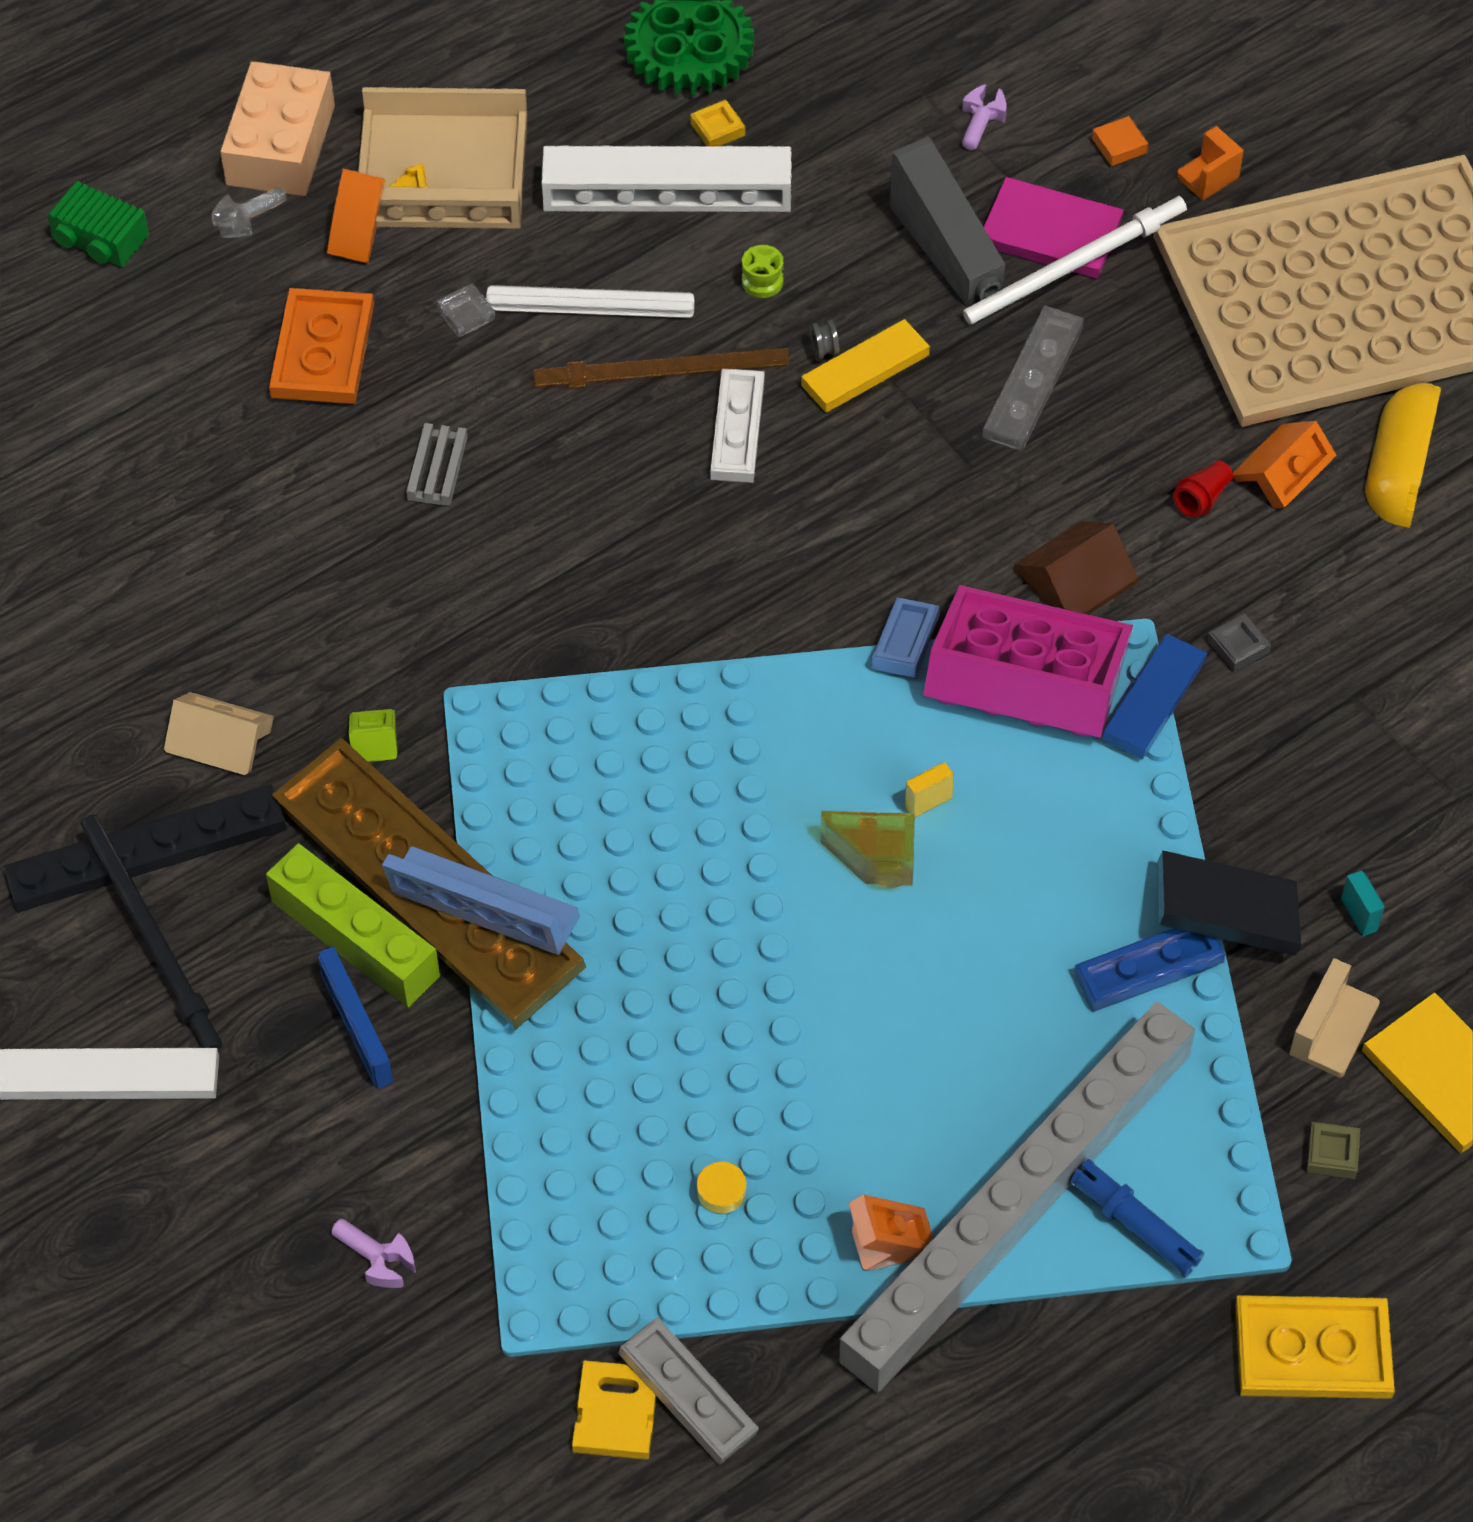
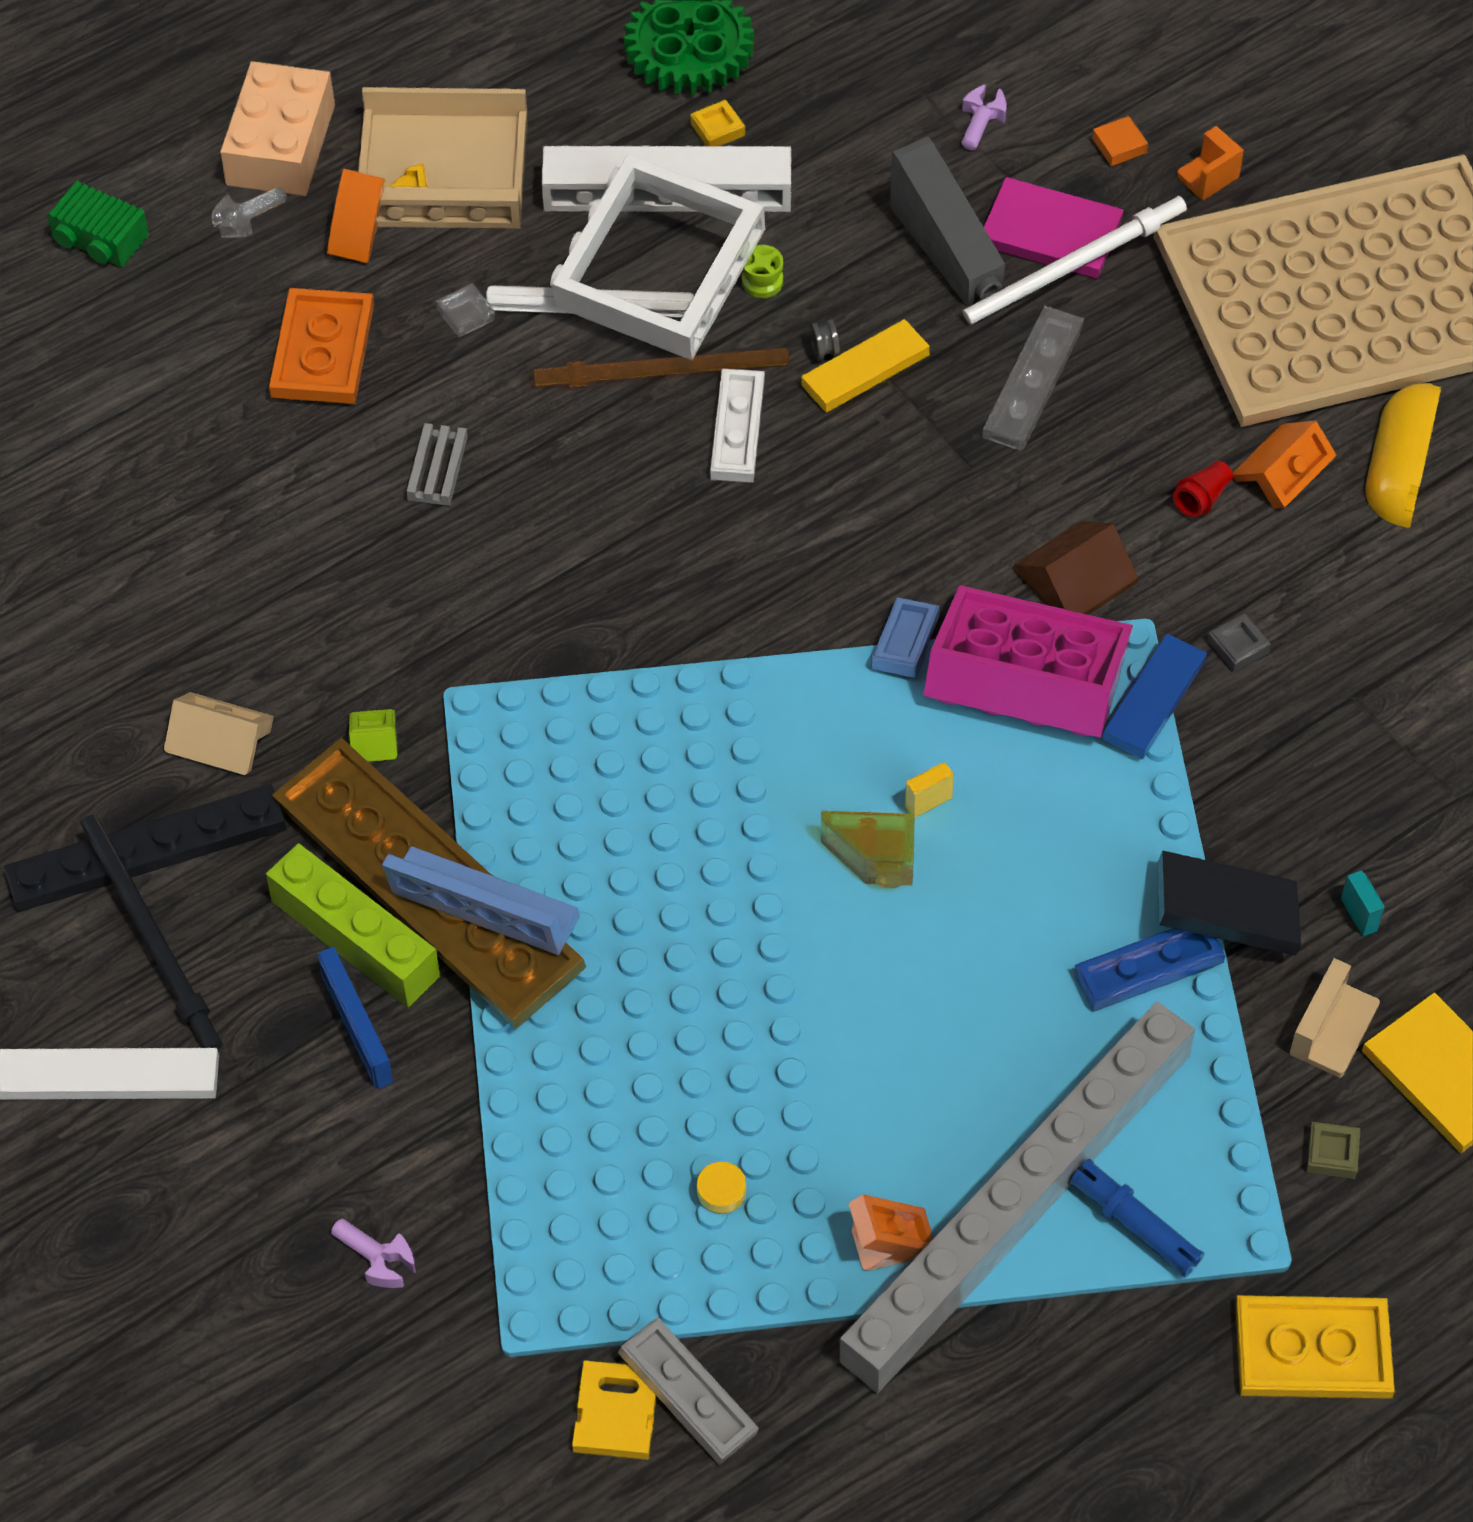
none -> white window [550,154,765,360]

